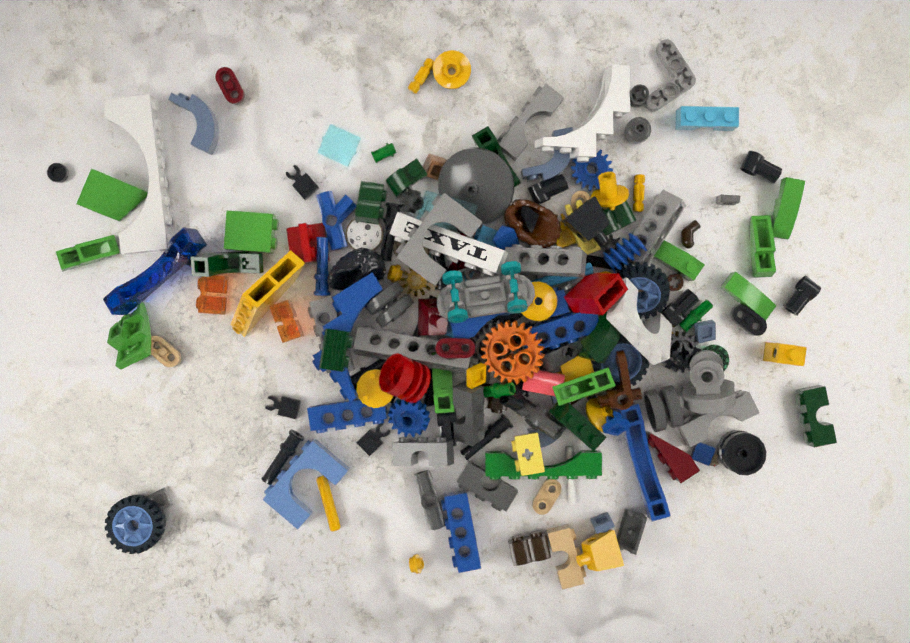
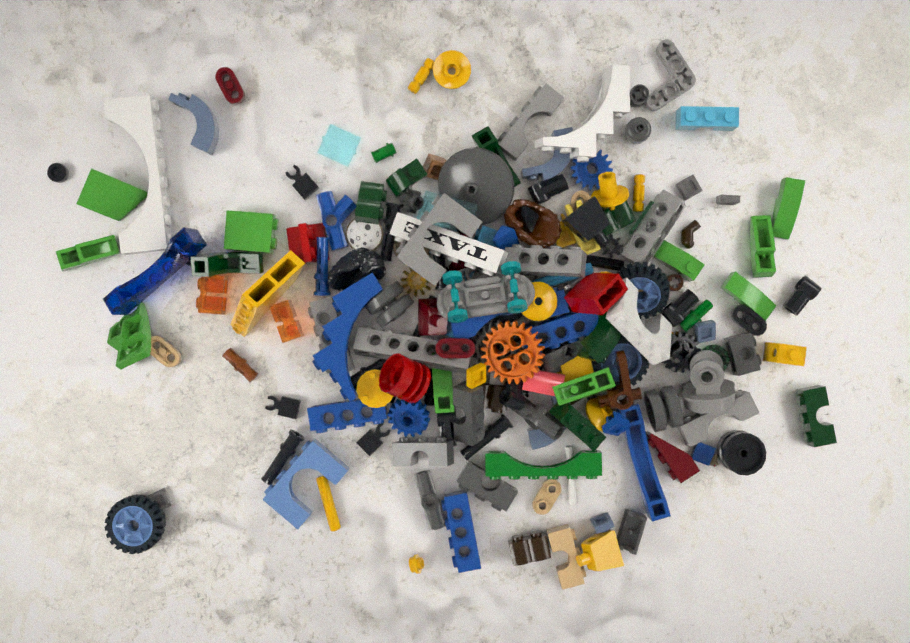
dark green brick [319,328,353,372] -> none
yellow plate [387,264,403,283] -> none
green axle [483,382,516,399] -> none
light yellow brick [511,432,545,476] -> none
blue piece [603,233,648,273] -> none
black piece [740,150,782,184] -> none
none -> dark orange pin [222,348,258,382]
none -> clear green piece [628,201,654,235]
none -> flat silver tile [675,174,703,201]
none -> dark grey brick [723,332,762,376]

